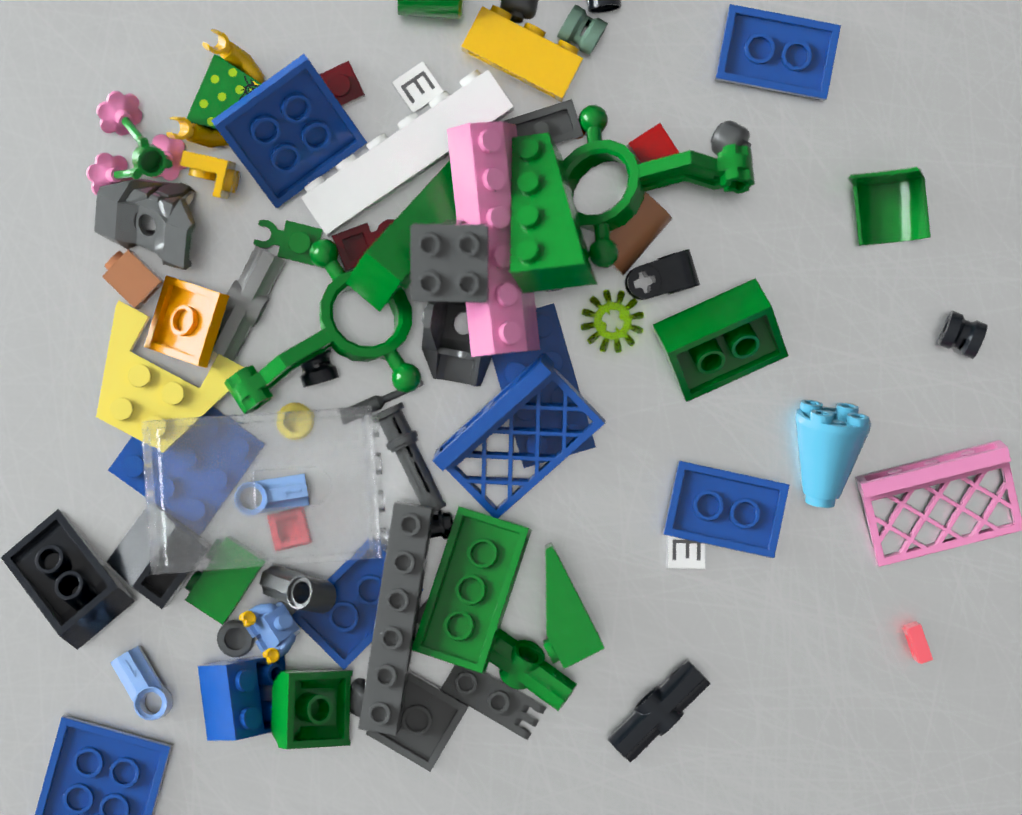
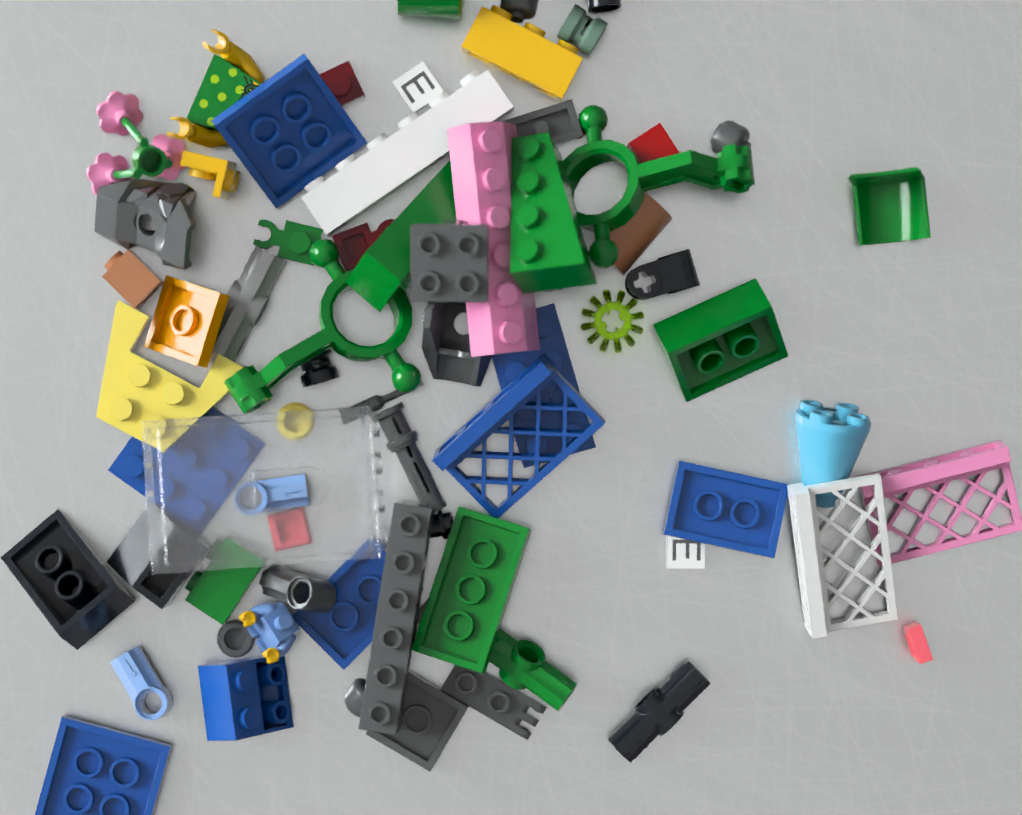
green slope [271,670,353,749] -> none
green slope [543,542,605,669] -> none
blue plate [715,4,841,101] -> none
black wheel [938,310,988,359] -> none
none -> white fence [787,473,898,639]

